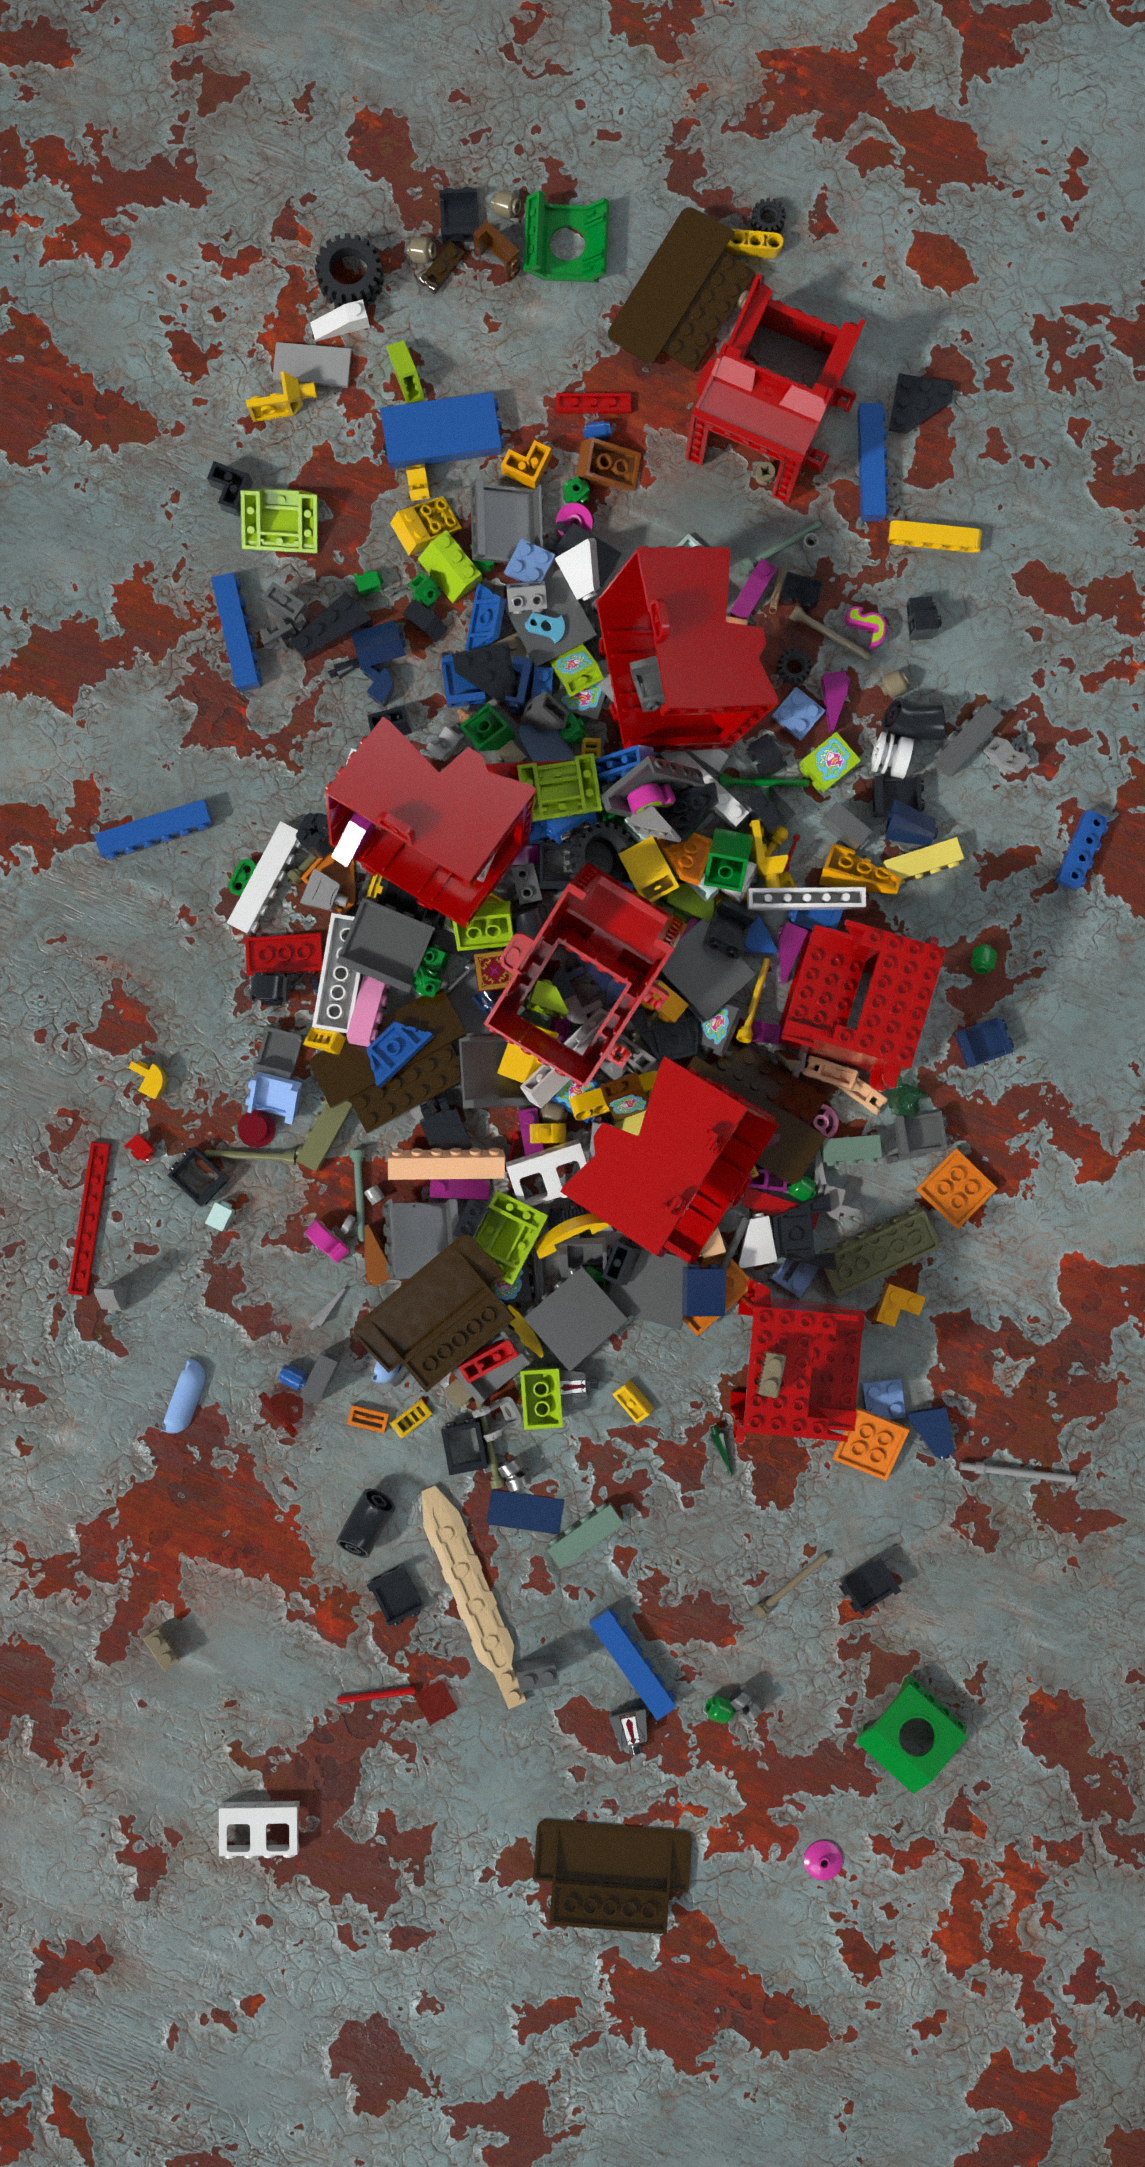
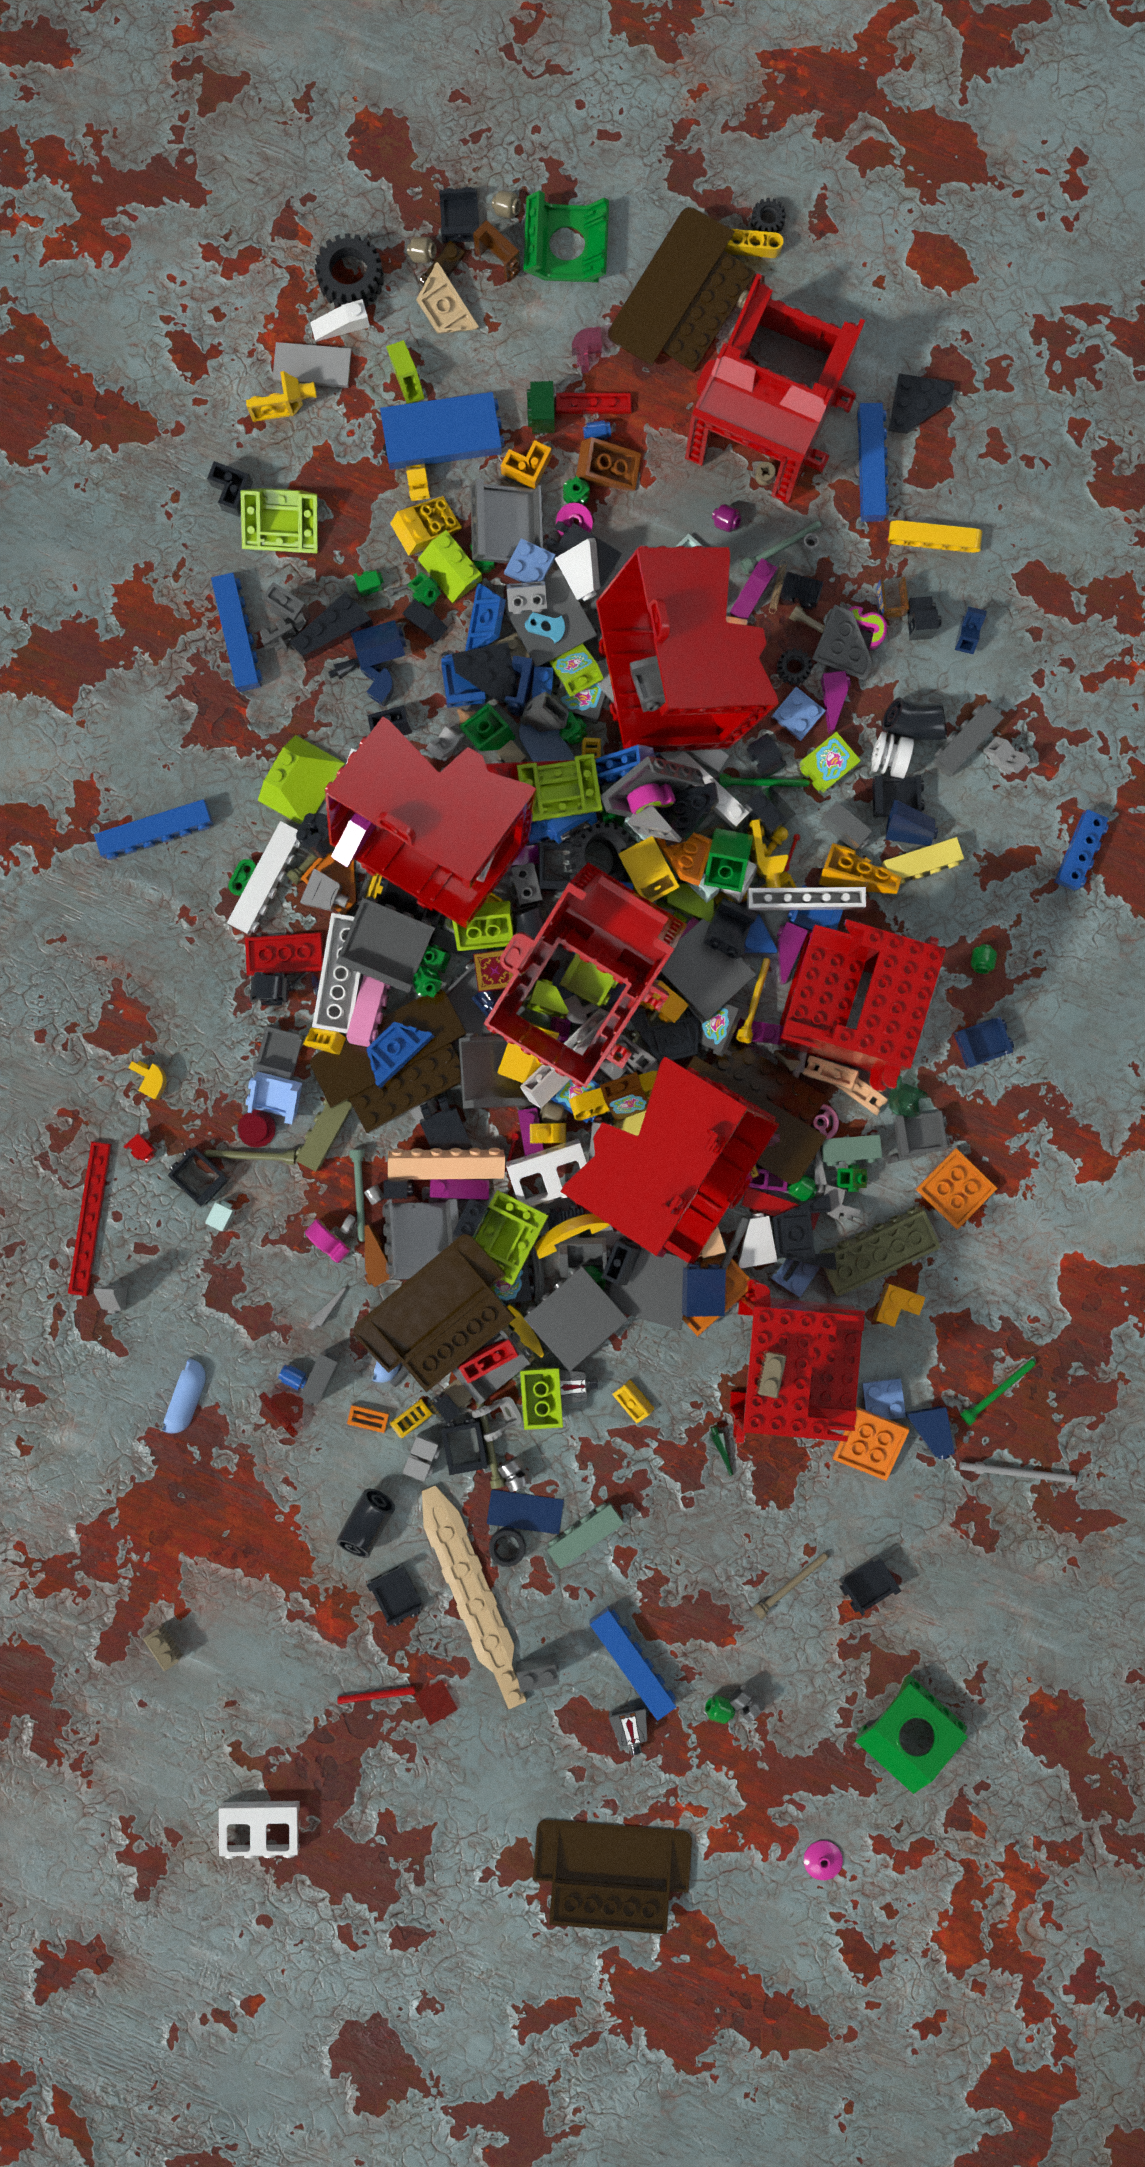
dark tan head [880,670,910,699] -> none
none -> lime slope [258,735,345,825]
none -> black brick [384,1180,414,1199]
none -> light grey piece [403,1434,441,1481]
none -> tan wing [416,262,479,334]
none -> black brick [429,1393,461,1424]
none -> black tyre [489,1528,526,1567]
none -> dark green brick [527,381,555,434]
none -> lime panel [559,953,618,1008]
none -> clear pink brick [572,327,602,374]
none -> magenta head [712,504,742,532]
none -> dark grey plate [812,604,873,680]
none -> green brick [837,1165,868,1192]
none -> clear orange piece [876,577,909,618]
none -> dark blue brick [955,606,987,654]
none -> green piece [960,1359,1036,1426]

